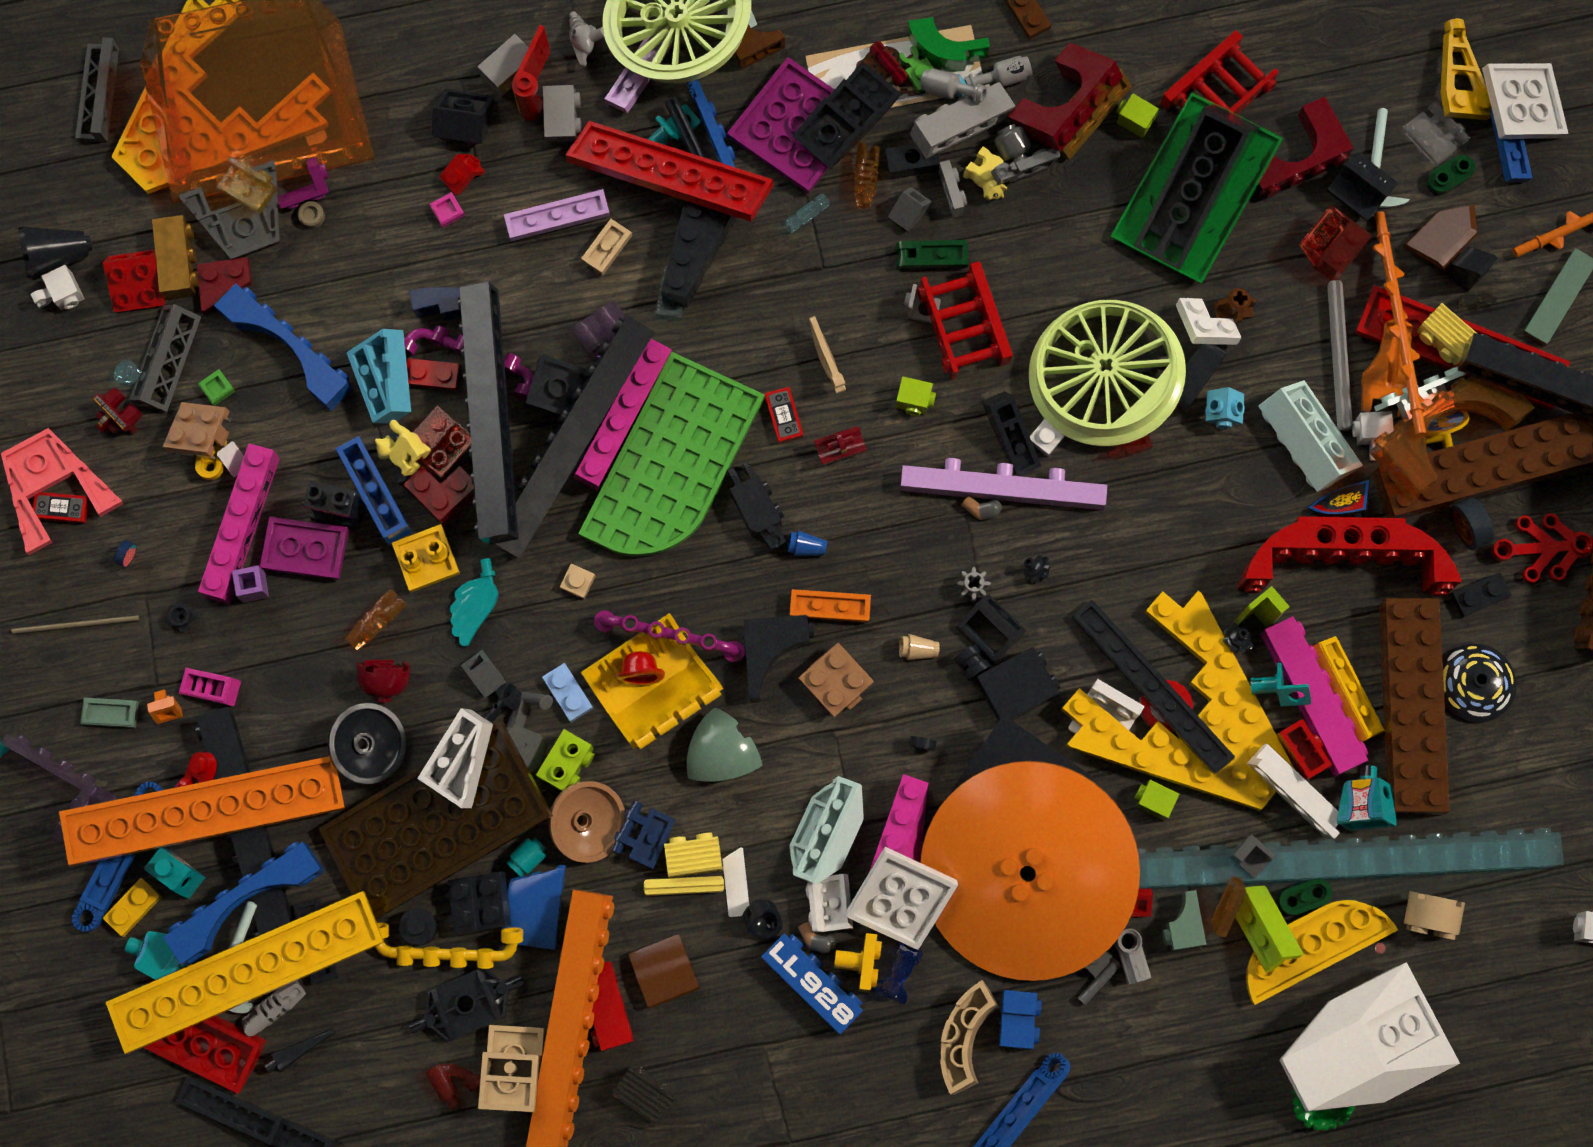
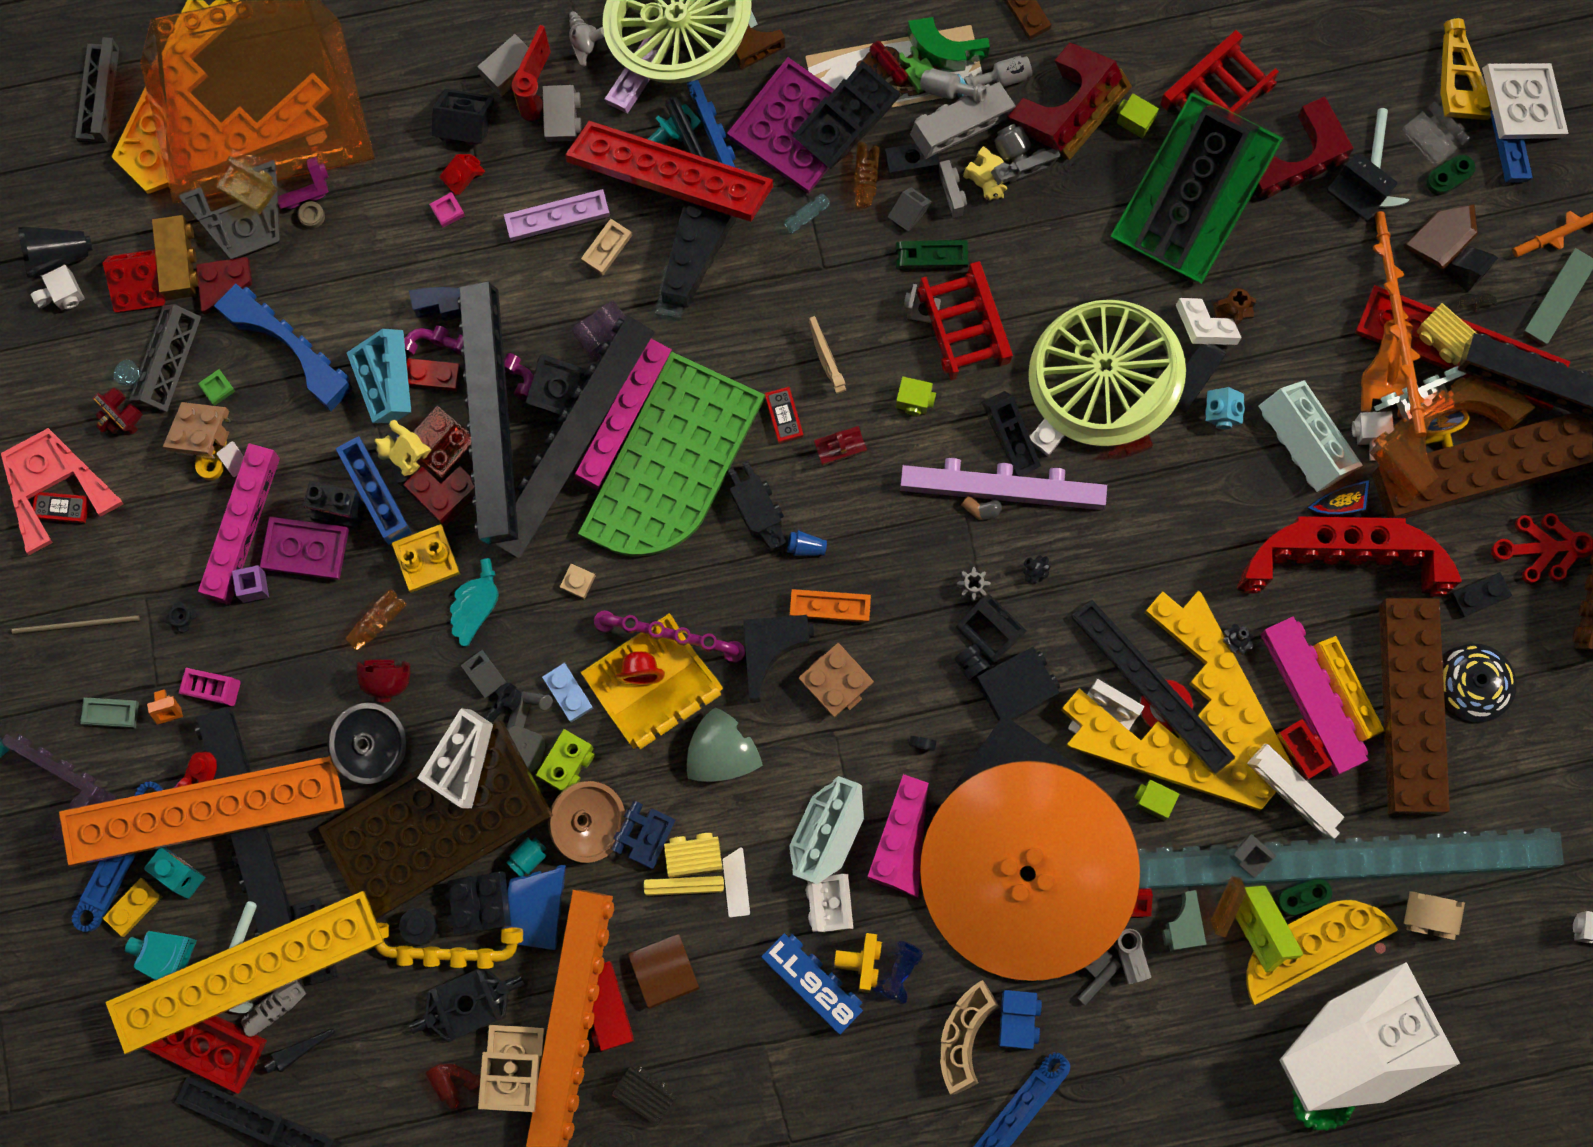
dark blue tile [114,540,136,568] -> none
blue arch [163,842,326,966] -> none
black piece [742,899,783,939] -> none
arm [798,922,836,954] -> none
white plate [846,847,958,950] -> none
tan cone [899,634,939,660] -> none
lime panel [1234,586,1290,628] -> none
teal bracket [1251,662,1312,706] -> none
clear red slope [1299,205,1372,281] -> none
light grey axle [1327,280,1353,430] -> none
torso [1337,765,1397,831] -> none
black wheel [1451,497,1494,550] -> none

